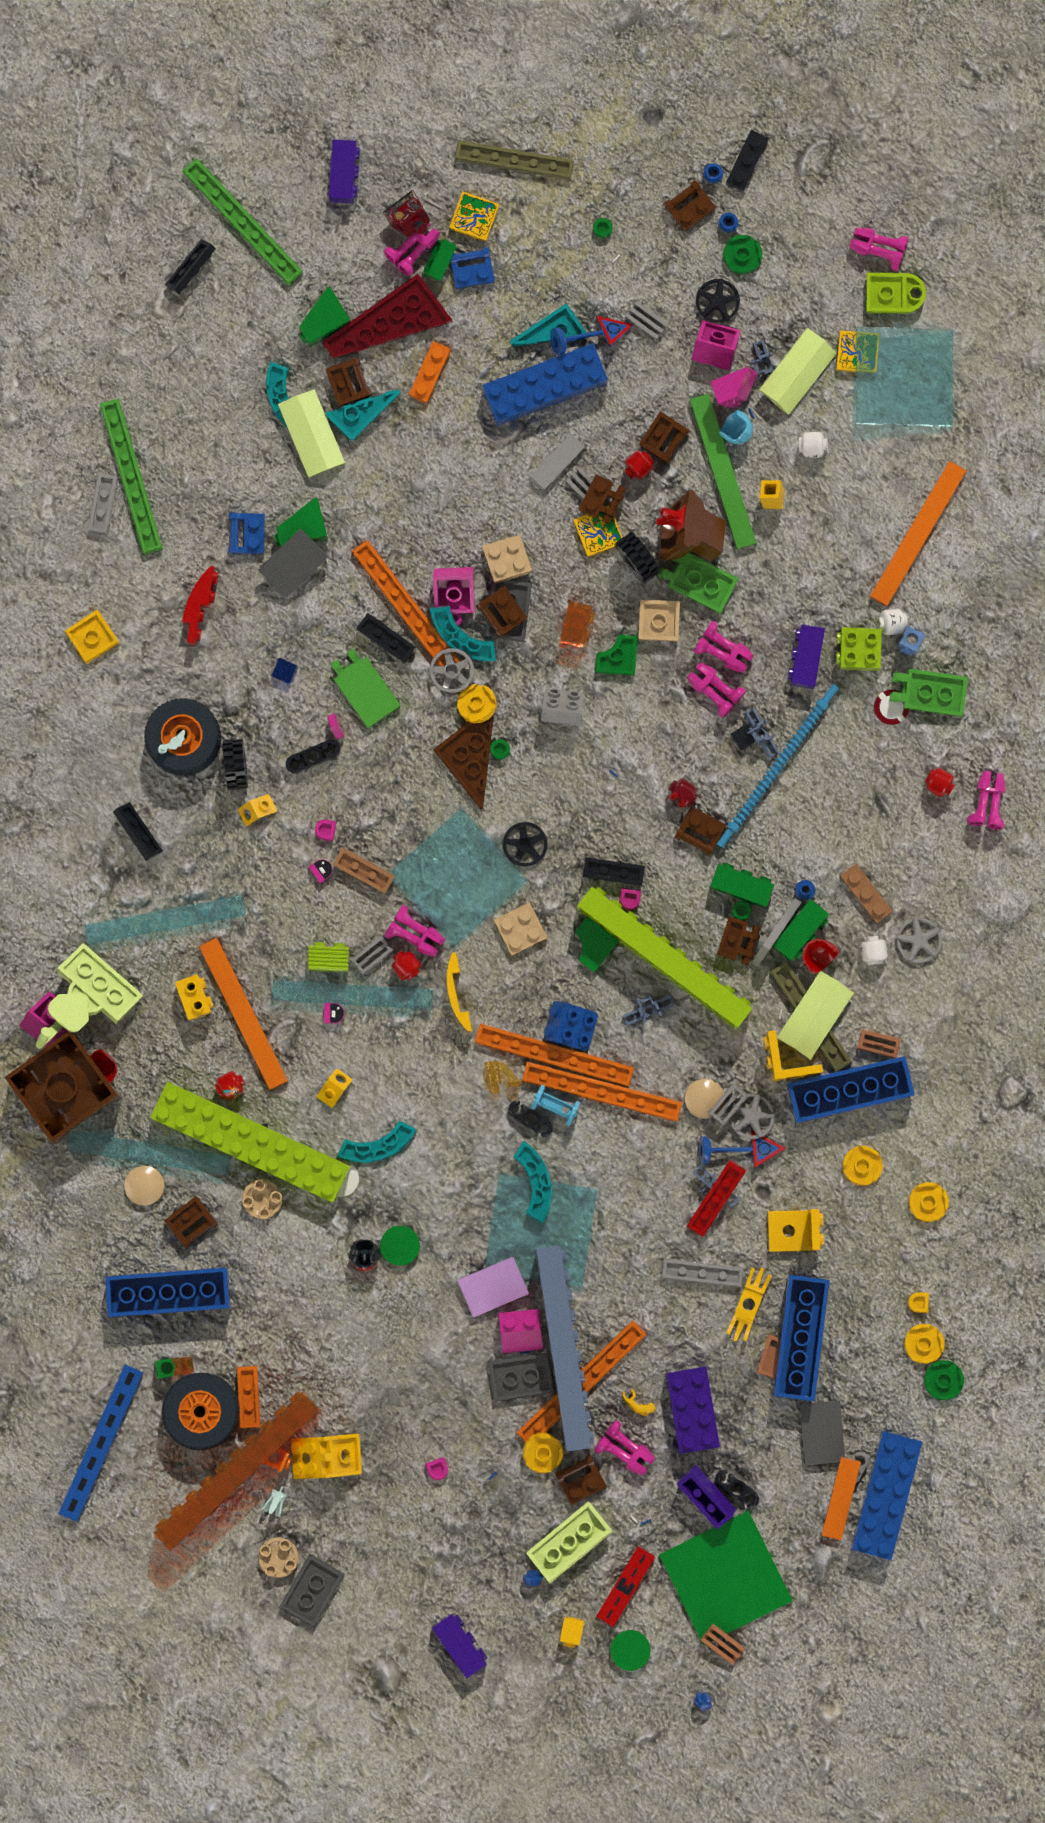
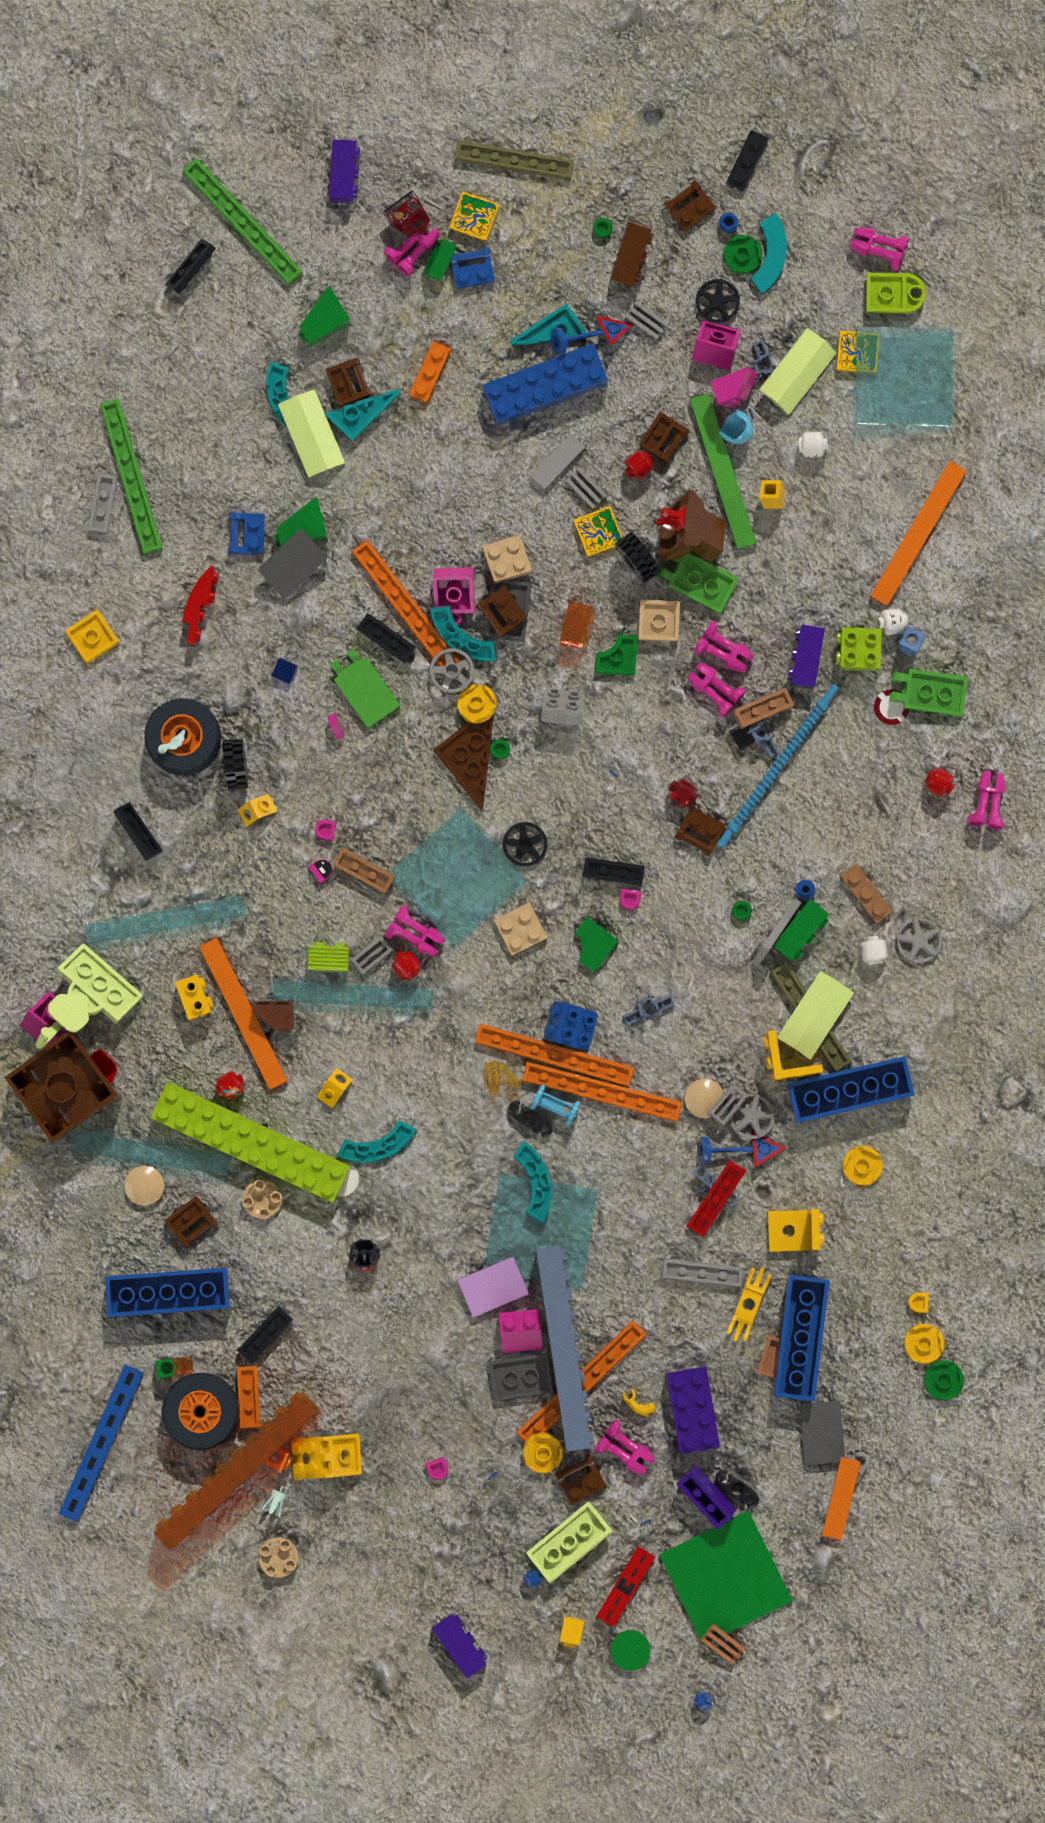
dark grey tile [279,1554,345,1627] -> none
black beam [286,739,341,774] -> none
dark red wing [322,274,453,359] -> none
tile [324,1003,345,1024] -> none
green tile [380,1225,420,1266] -> none
yellow slope [447,952,472,1033] -> none
lime brick [577,887,753,1030] -> none
reddish brown plate [578,474,626,524] -> none
blue plate [703,163,723,183] -> none
green brick [709,862,775,909] -> none
reddish brown plate [716,917,761,966] -> none
red helmet [803,939,840,974] -> none
blue brick [850,1430,922,1561] -> none
nougat tile [857,1029,901,1059] -> none
yellow tile [908,1182,949,1222] -> none
none -> black plate [237,1306,294,1364]
none -> copper slope [252,1000,295,1032]
none -> reddish brown wedge [610,219,654,287]
none -> medium nougat plate [732,687,794,729]
none -> teal tile [750,212,787,294]

